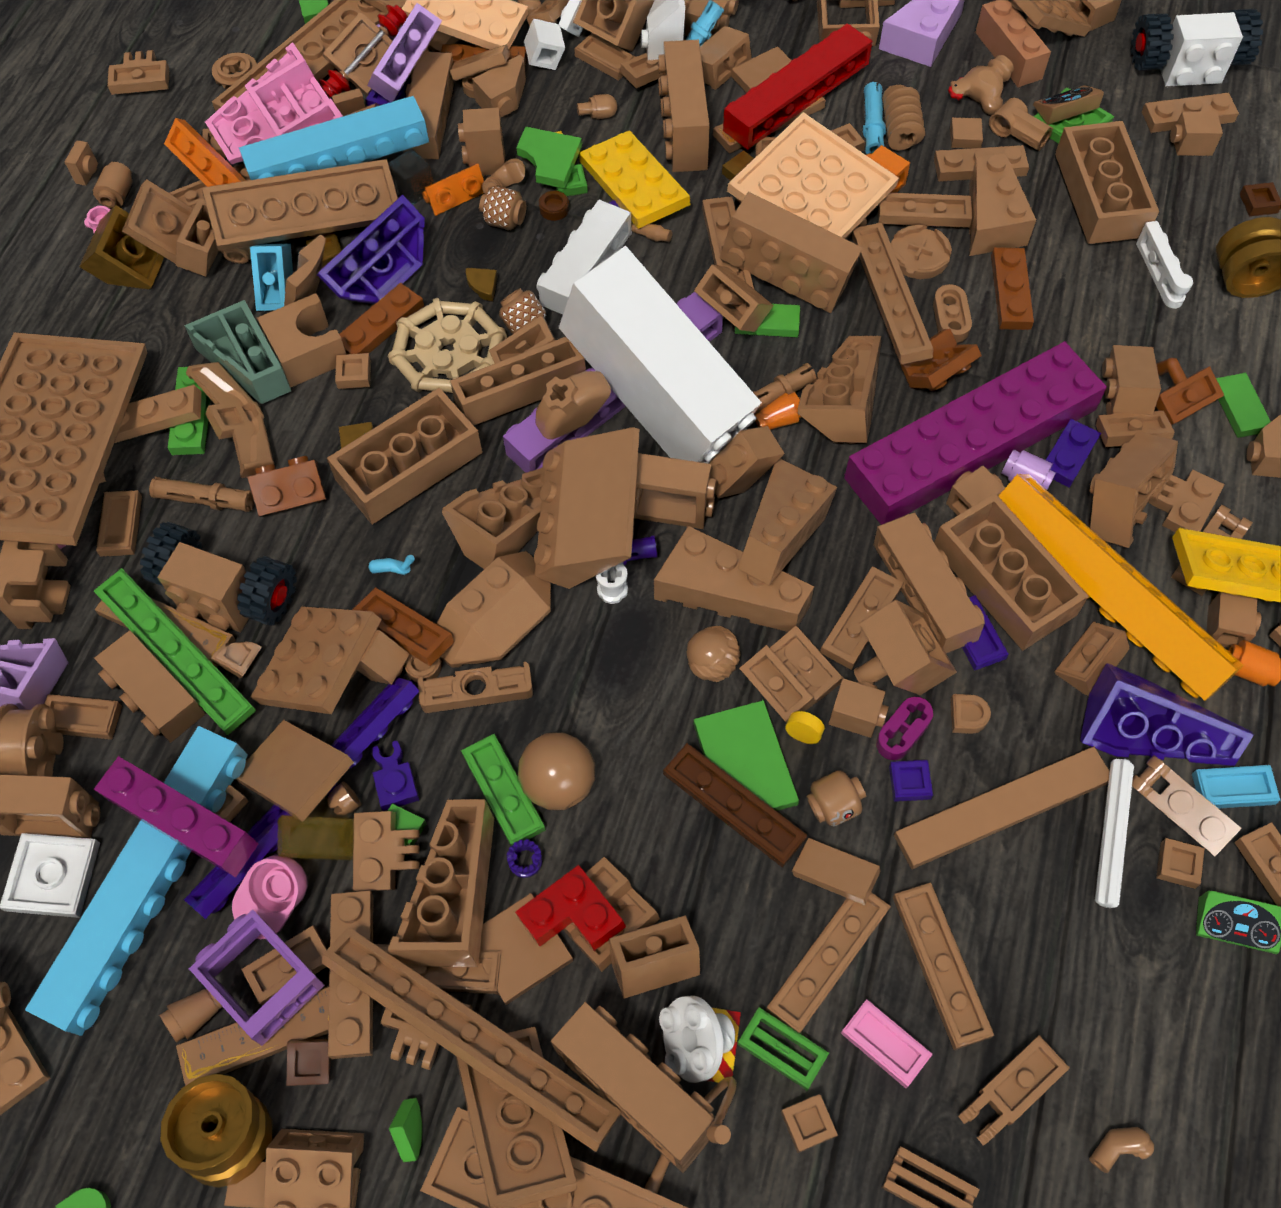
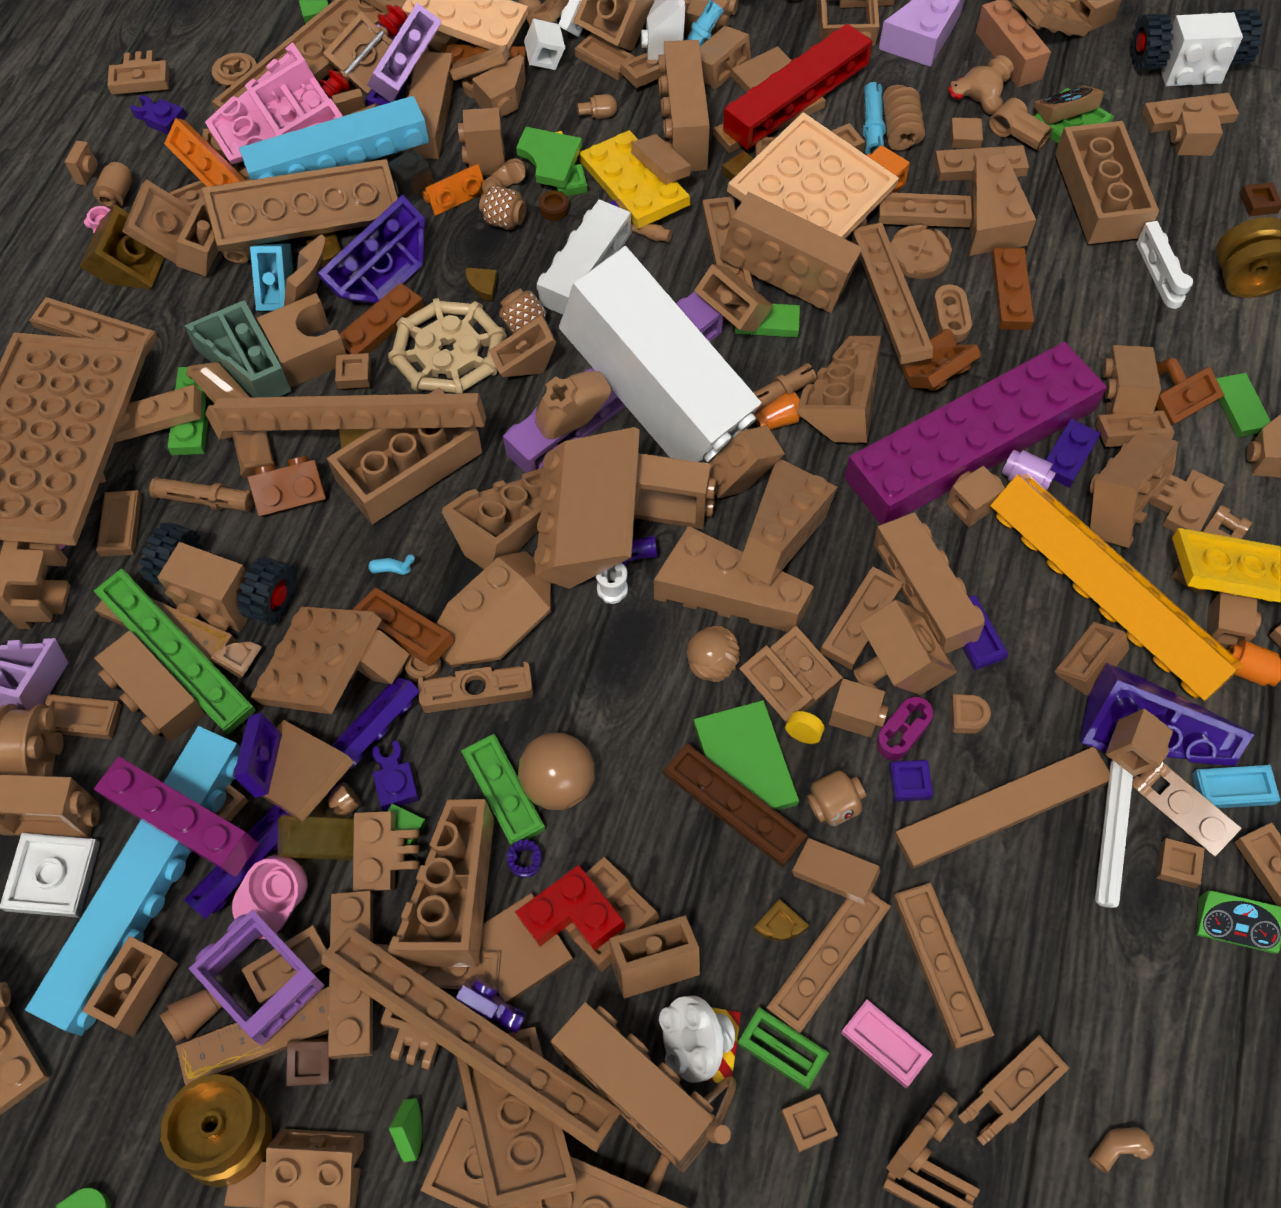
medium nougat brick [450,337,586,425] -> none
medium nougat brick [934,493,1089,651] -> none
none -> medium nougat tile [29,297,158,356]
none -> medium nougat brick [82,936,178,1037]
none -> dark purple plate [130,95,187,134]
none -> medium nougat plate [214,393,486,431]
none -> dark purple plate [233,712,282,798]
none -> dark purple plate [455,978,526,1033]
none -> medium nougat tile [631,134,691,184]
none -> pearl gold tile [753,899,809,941]
none -> medium nougat hinge [886,1091,958,1180]
none -> medium nougat brick [1105,709,1173,777]

